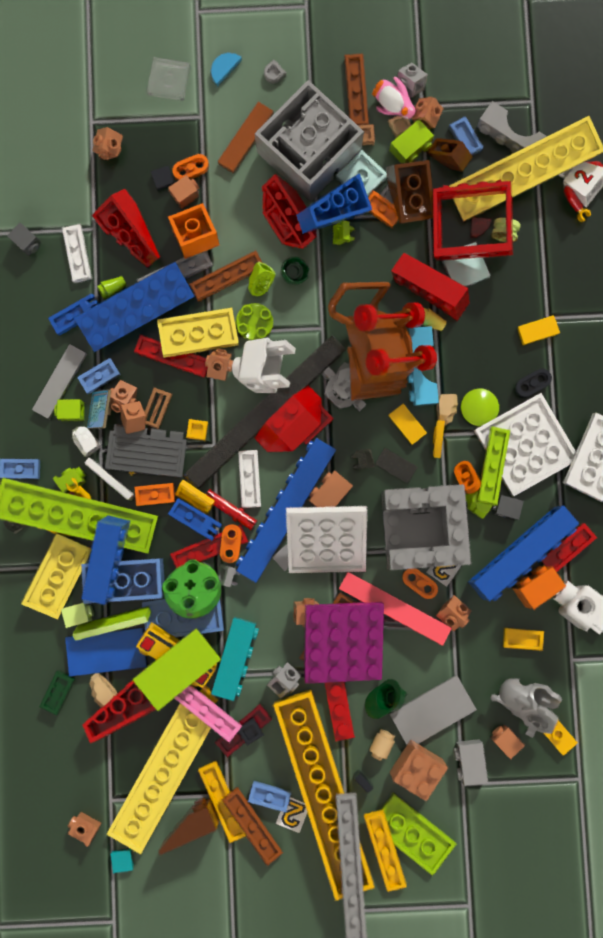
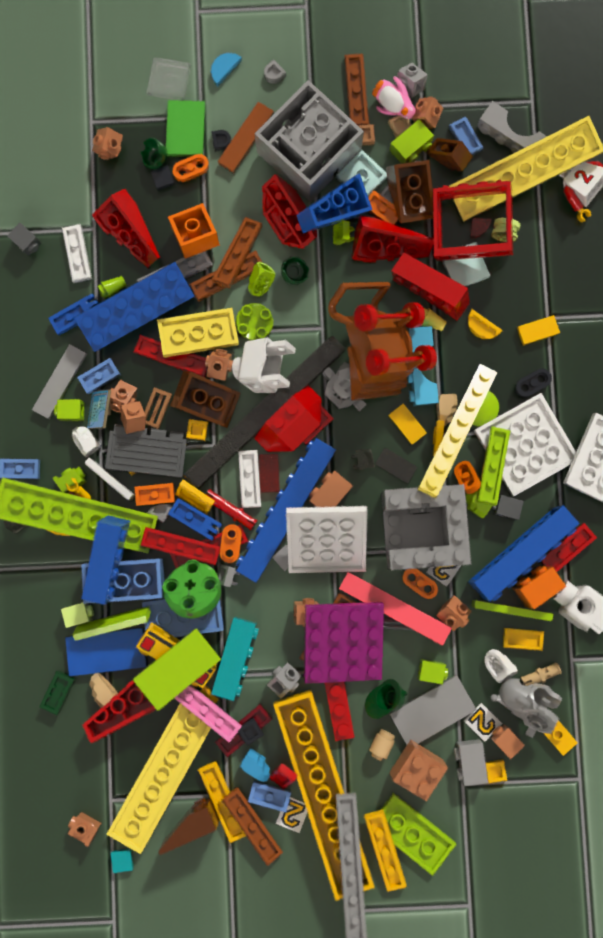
light yellow plate [21,532,92,619] -> none
nougat brick [168,175,199,209] -> none
black tile [354,769,373,793] -> none
none -> dark green hair [140,137,167,169]
none -> red tile [140,527,221,565]
none -> light grey tile [147,504,173,523]
none -> bright green tile [166,100,206,157]
none -> reddish brown slope [170,371,241,428]
none -> black tile [211,130,231,152]
none -> dark orange tile [212,217,263,289]
none -> dark azure rock [239,748,270,782]
none -> clear red tile [259,454,280,493]
none -> red tile [269,764,298,789]
none -> red wedge [352,215,434,263]
none -> lime brick [417,659,448,684]
none -> light yellow plate [418,364,497,499]
none -> sticker [464,703,502,742]
none -> yellow tile [468,309,503,339]
none -> lime tile [472,600,553,621]
none -> white rock [485,649,518,683]
none -> yellow tile [485,759,507,784]
none -> tan pin [520,662,562,686]

